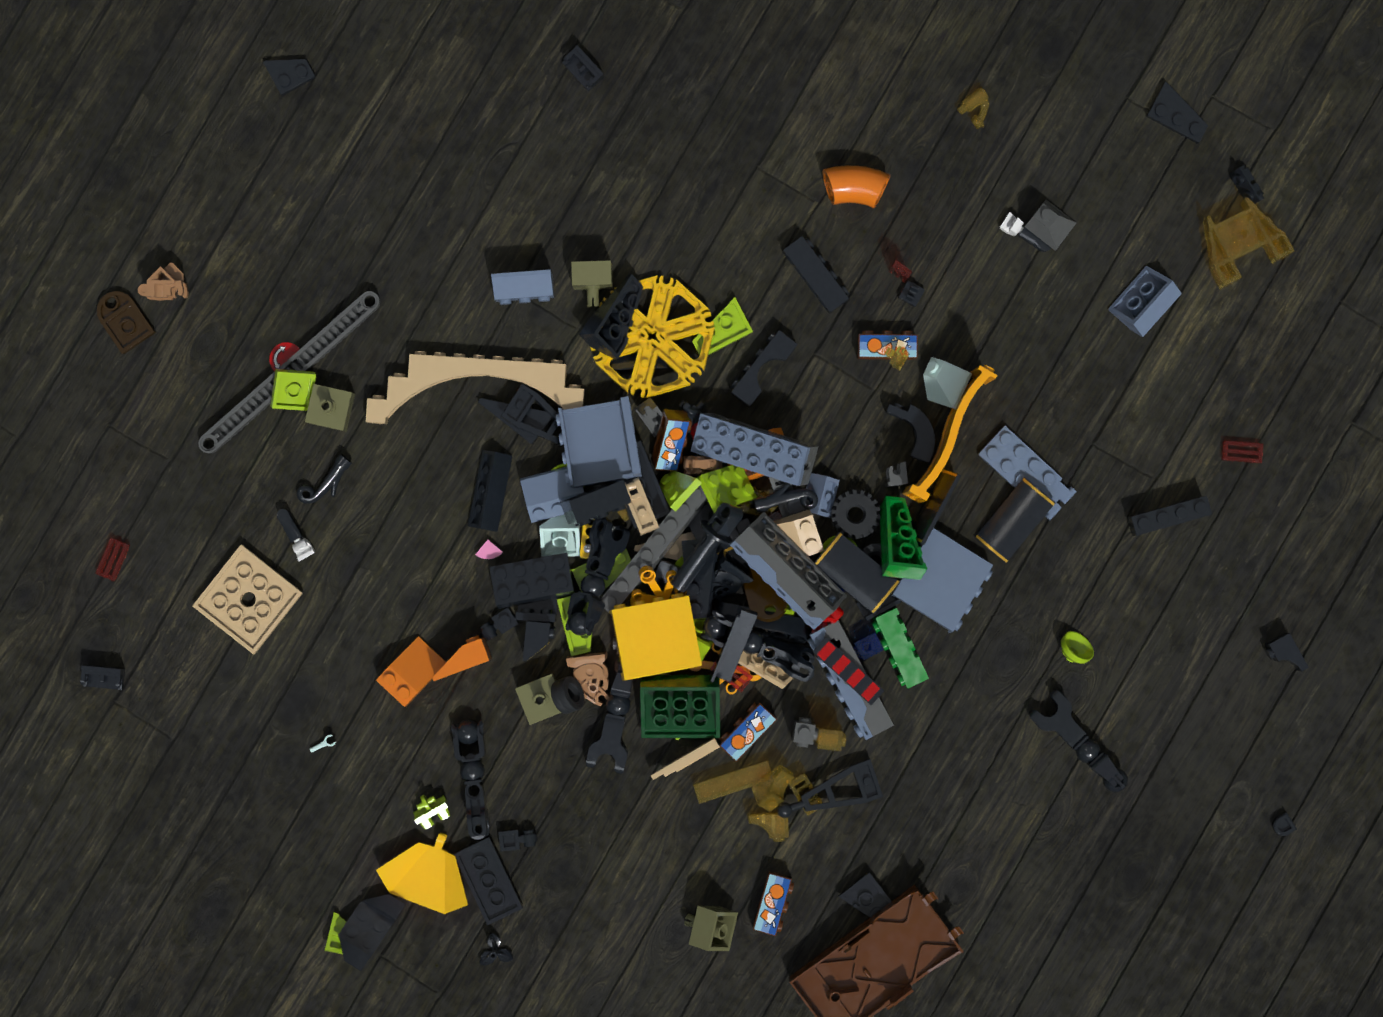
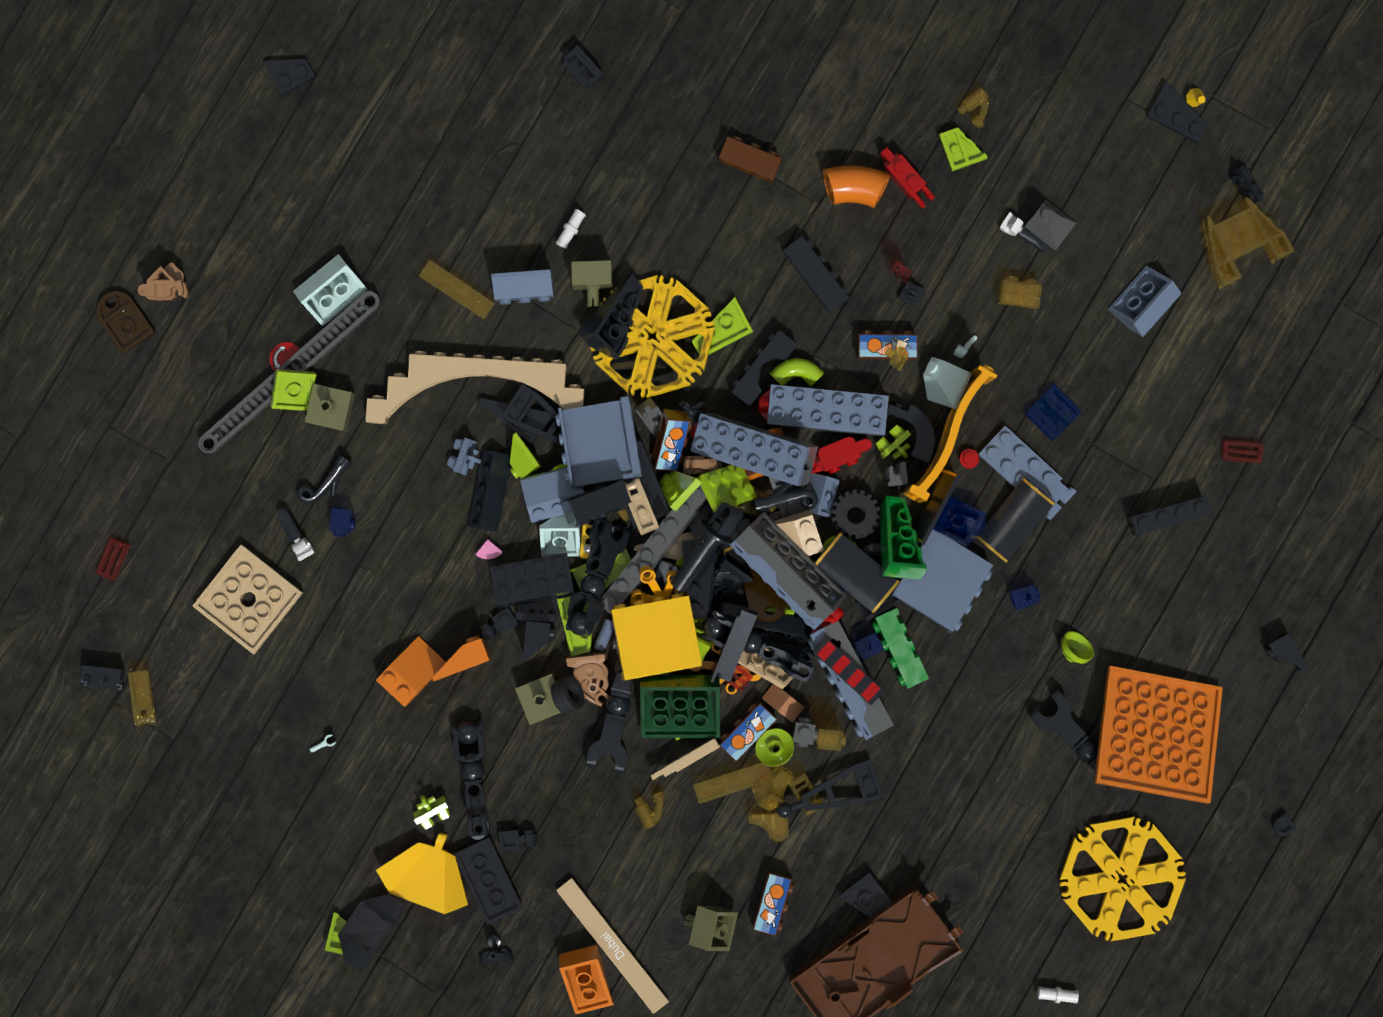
none -> clear yellow plate [128,670,156,727]
none -> light aqua slope [293,254,368,326]
none -> clear blue brick [329,508,356,537]
none -> clear yellow plate [419,260,495,320]
none -> sand blue hips [447,438,482,475]
none -> lime slope [510,433,541,479]
none -> white pin [556,209,586,249]
none -> tan tile [556,878,669,1014]
none -> orange slope [559,945,613,1015]
none -> sand blue hinge [593,619,614,652]
none -> clear yellow plant [634,791,666,830]
none -> reddish brown brick [718,136,782,183]
none -> lime dish [755,729,794,767]
none -> sand blue piece [758,385,889,437]
none -> nougat slope [762,684,804,722]
none -> lime cylinder [769,358,824,387]
none -> red hinge [811,437,872,474]
none -> lime hips [876,425,911,460]
none -> red hinge [880,148,934,208]
none -> clear blue slope [933,497,986,546]
none -> lime wing [939,128,988,172]
none -> light aqua hand [954,335,977,358]
none -> red plate [959,449,979,469]
none -> clear yellow brick [998,276,1042,309]
none -> clear blue brick [1008,584,1041,610]
none -> clear blue slope [1025,385,1082,441]
none -> white pin [1037,986,1079,1004]
none -> yellow plate [1059,816,1186,941]
none -> orange plate [1094,666,1223,804]
none -> yellow rock [1186,88,1205,107]

